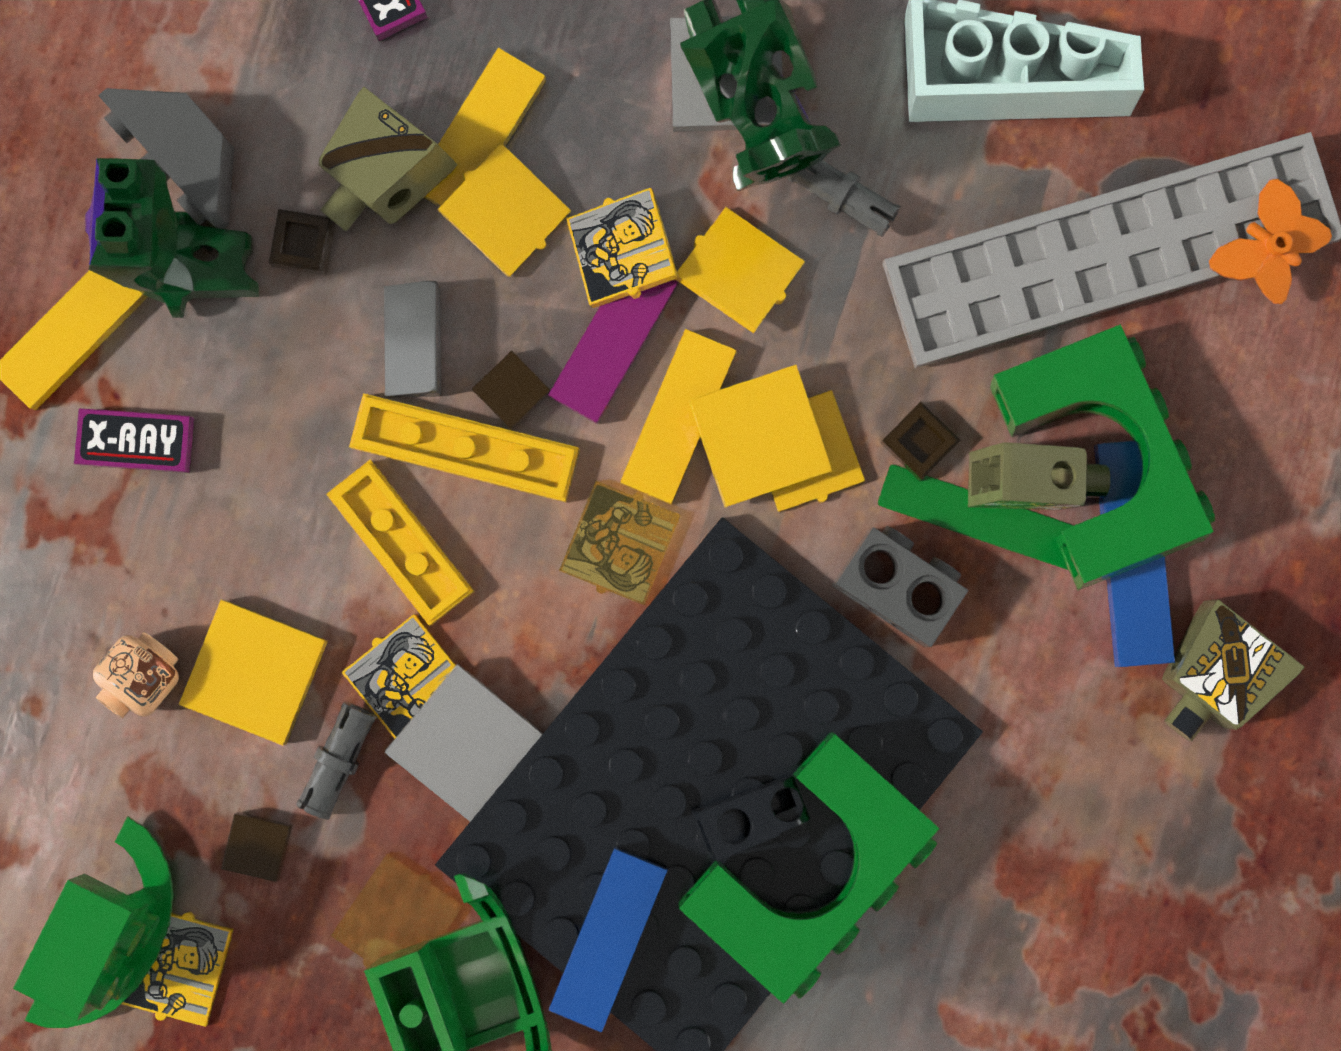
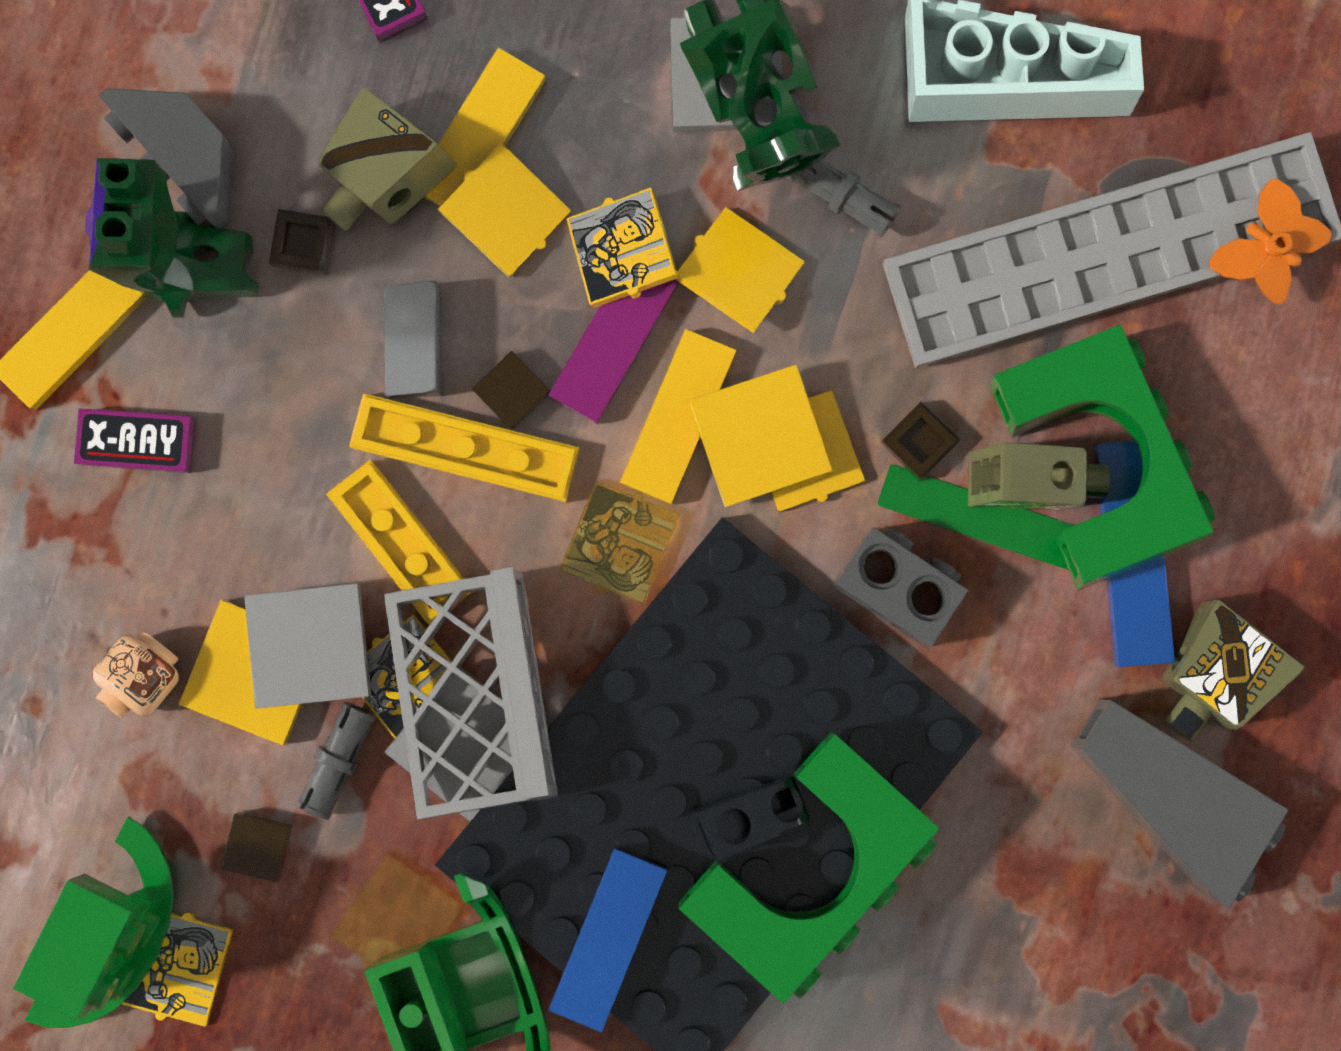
none -> light grey tile [244,583,371,709]
none -> light grey fence [384,567,558,820]
none -> dark grey slope [1071,699,1288,908]

